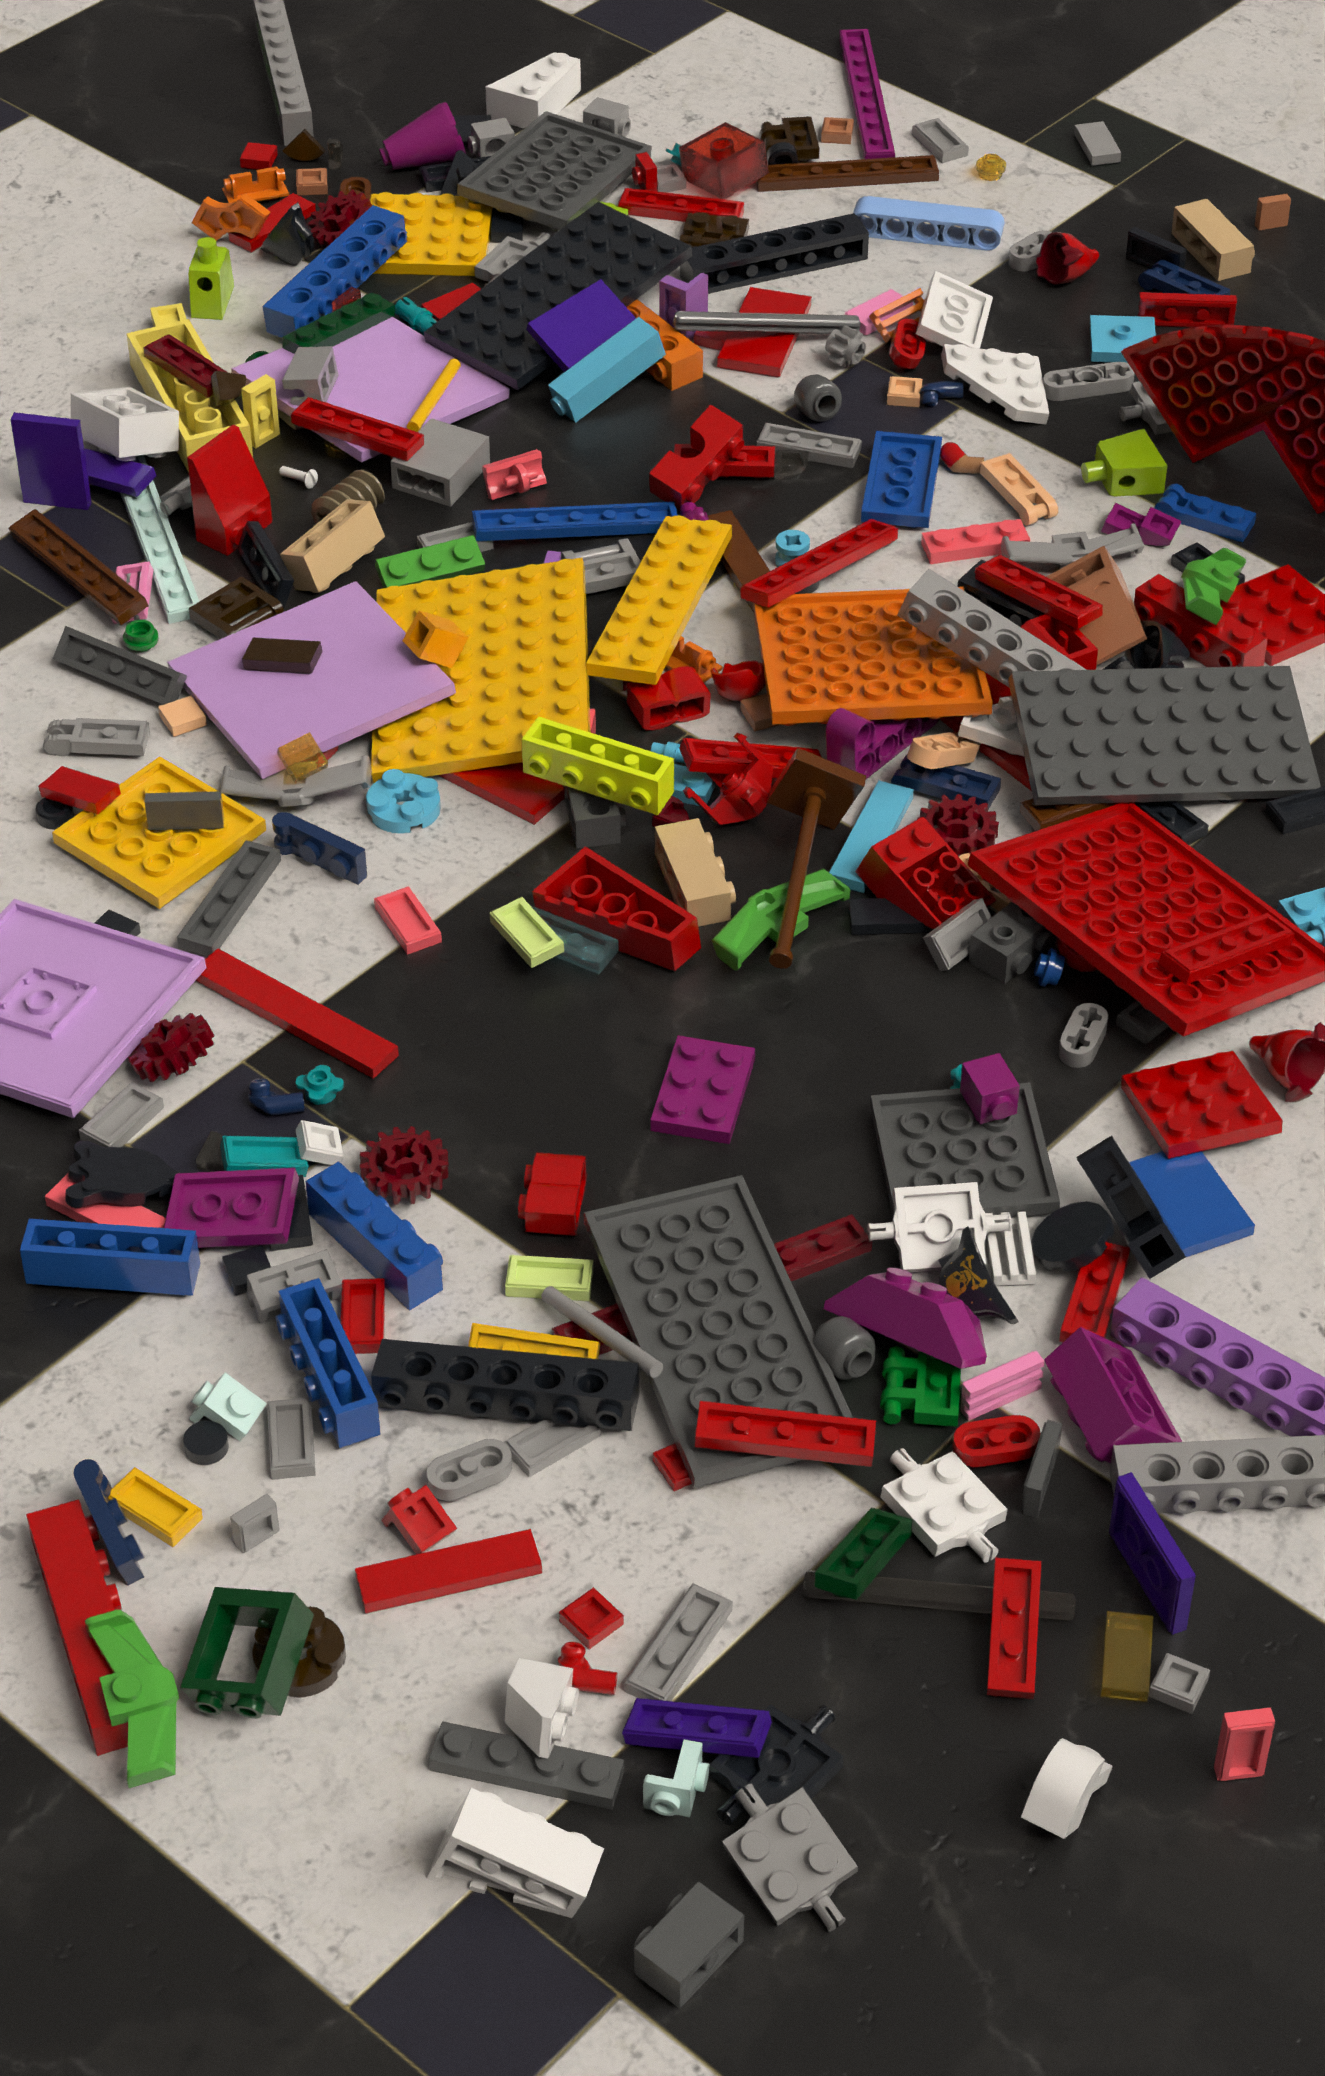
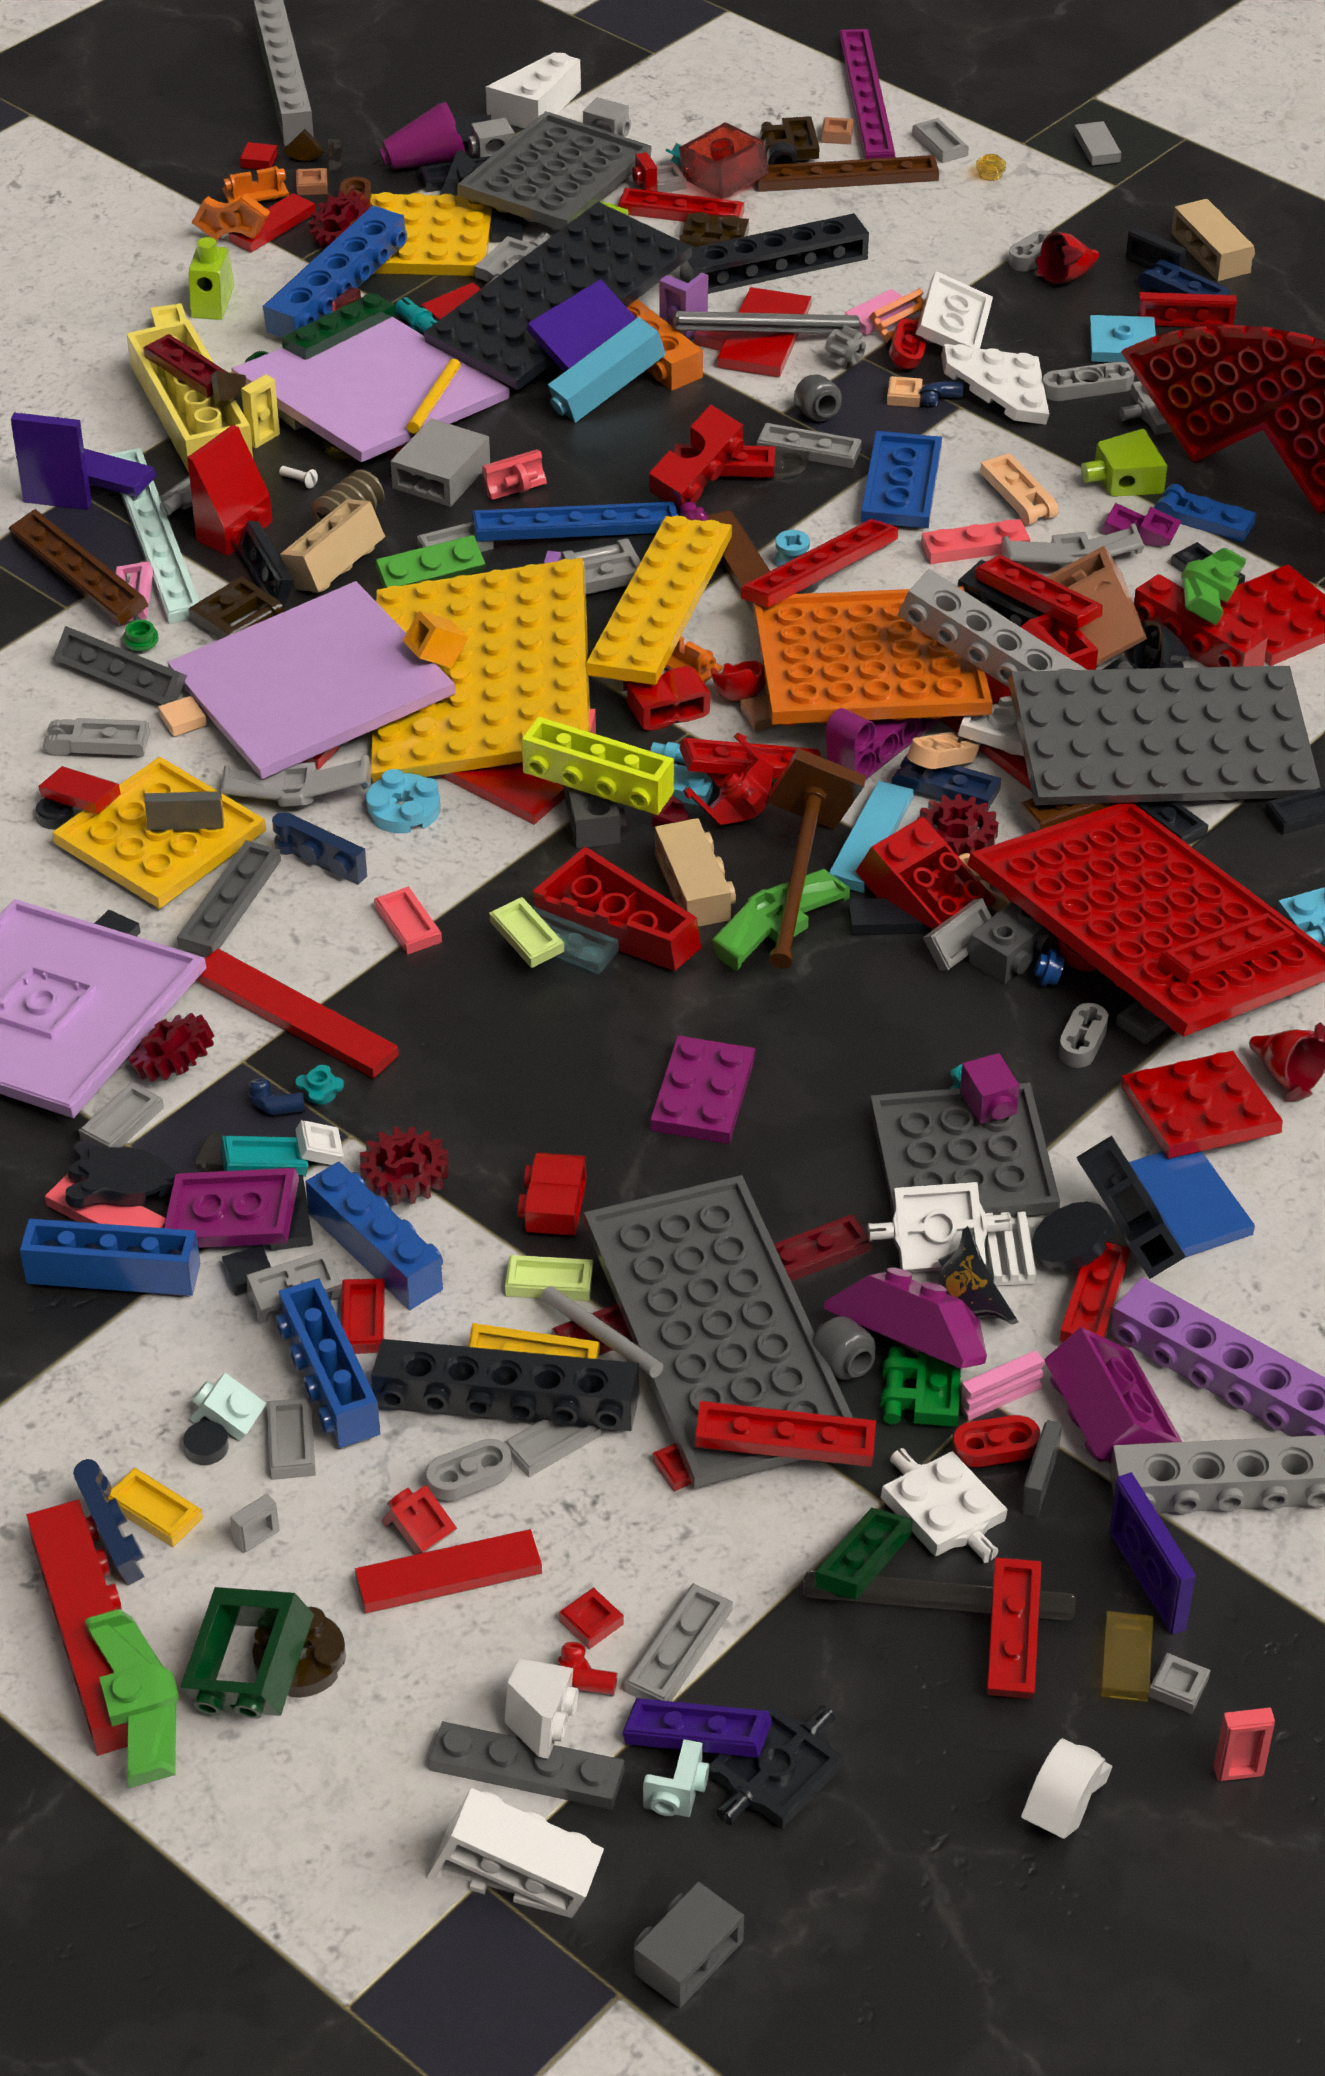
white brick [71,387,179,461] -> none
dark brown tile [242,637,323,674] -> none
black hat [261,202,314,265] -> none
clear yellow tile [277,732,328,783] -> none
light grey hinge [282,346,339,406] -> none
red tile [291,397,424,461] -> none
light grey plate [722,1784,858,1932] -> none
light blue beam [853,196,1005,251] -> none
arm [940,442,984,474] -> none
nougat tile [1255,194,1291,230] -> none

